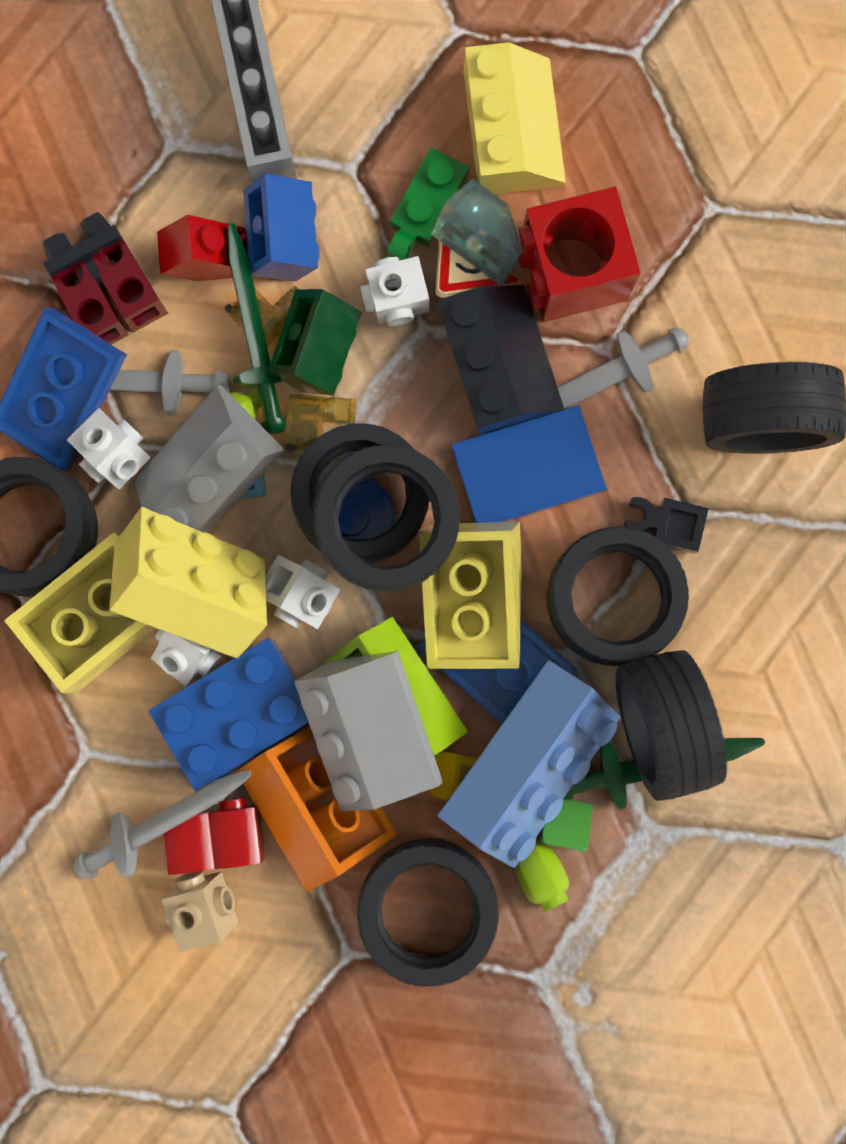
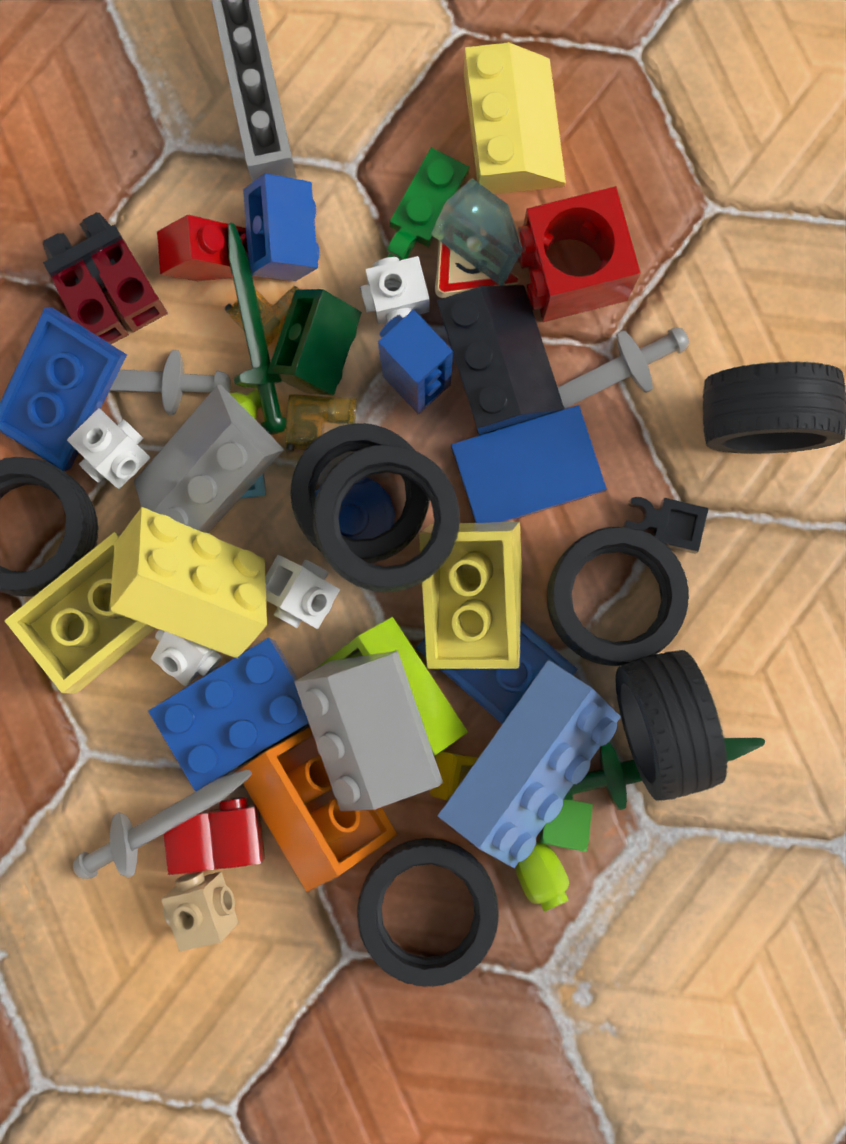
none -> blue brick [378,309,453,415]

